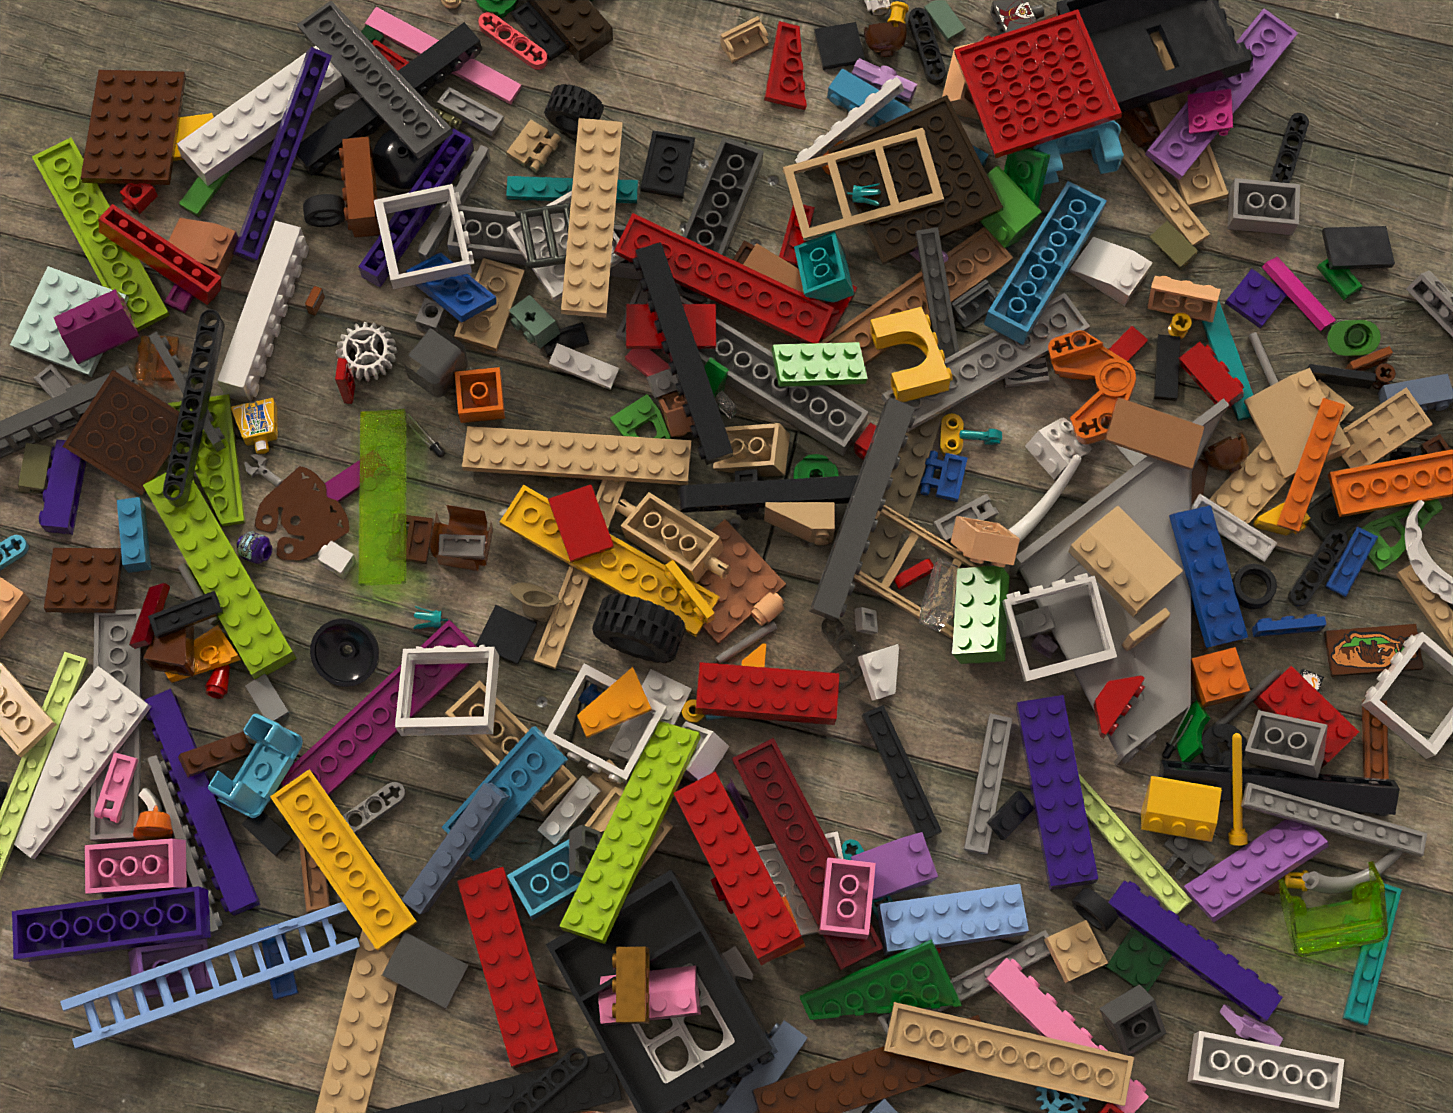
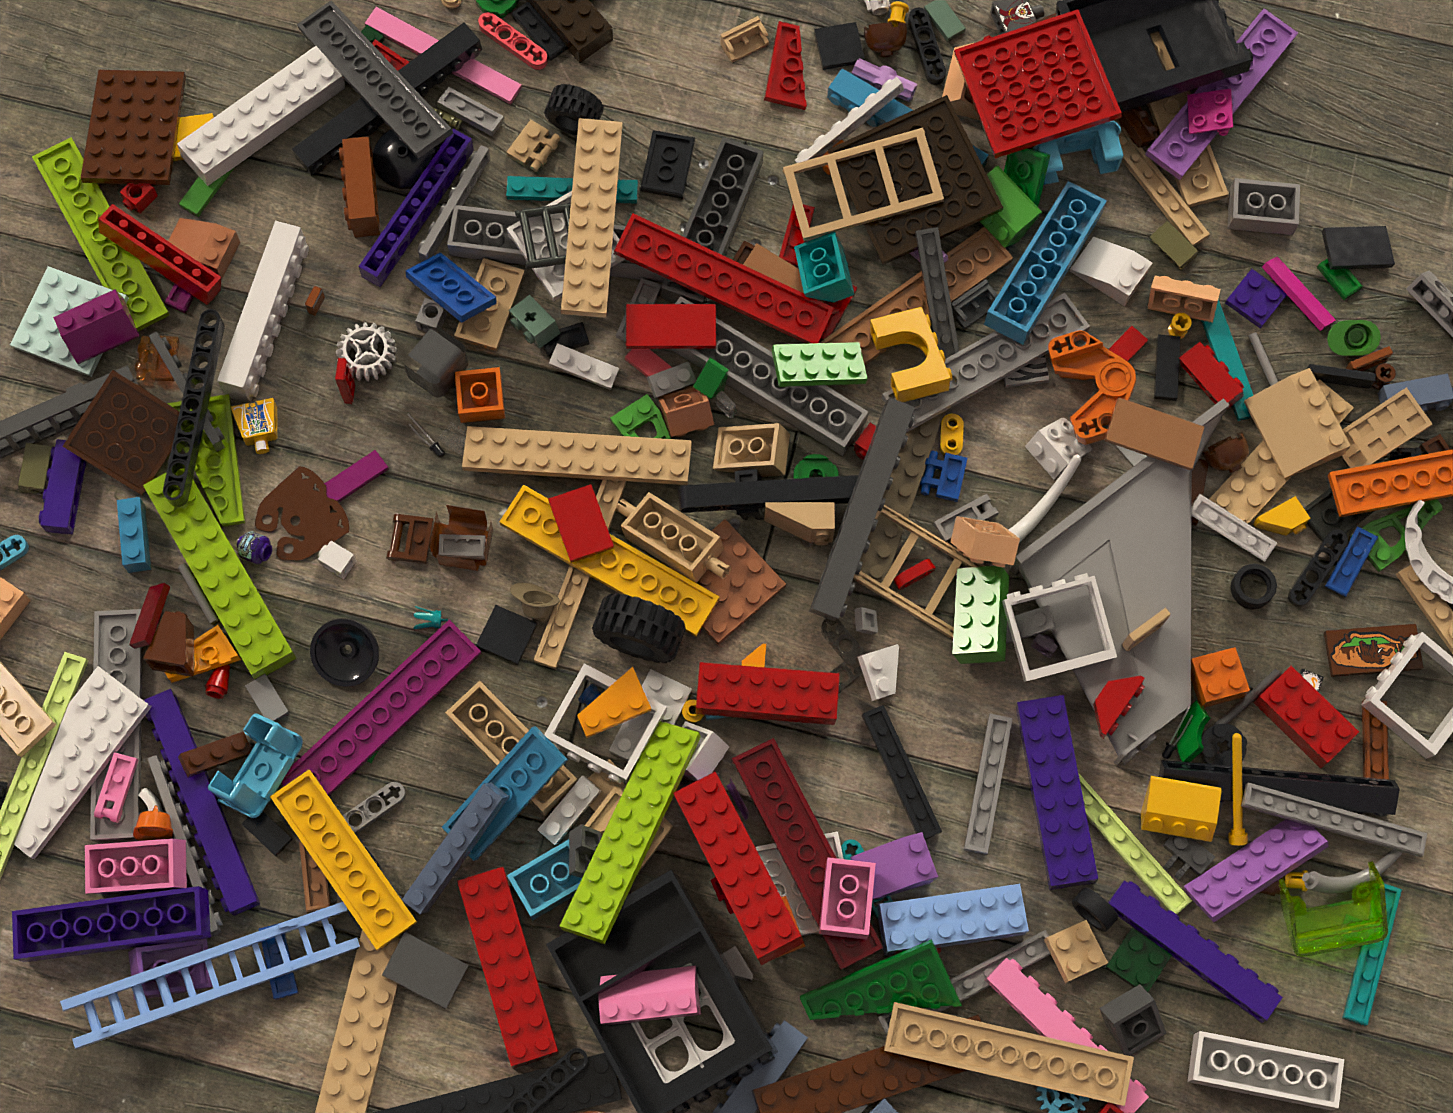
light grey tile [34,364,71,398] -> none
reddish brown plate [44,548,122,613] -> none
black tile [148,591,224,639] -> none
dark purple brick [232,47,332,262] -> none
light grey bar [244,454,282,487] -> none
black tyre [303,194,345,227] -> none
white piece [334,93,362,110] -> none
clear neon green plate [359,409,406,586] -> none
white window [374,184,475,289] -> none
white window [395,645,499,736] -> none
pearl gold brick [612,947,650,1024] -> none
black brick [632,242,733,465] -> none
yellow plate [664,560,715,624] -> none
light grey bar [715,621,777,664] -> none
light nougat brick [750,592,785,626] -> none
teal piece [847,183,881,206] -> none
clear slope [919,557,958,632] -> none
teal bar [959,428,1002,445] -> none
black plate [986,791,1035,840] -> none
tan slope [1068,506,1183,617] -> none
blue plate [1169,505,1248,648] -> none
lavender wing [1220,1004,1283,1046] -> none
light grey slope [1245,710,1328,778] -> none
blue plate [1252,614,1326,637] -> none
black beam [1270,113,1309,183] -> none
orange plate [1277,398,1345,533] -> none

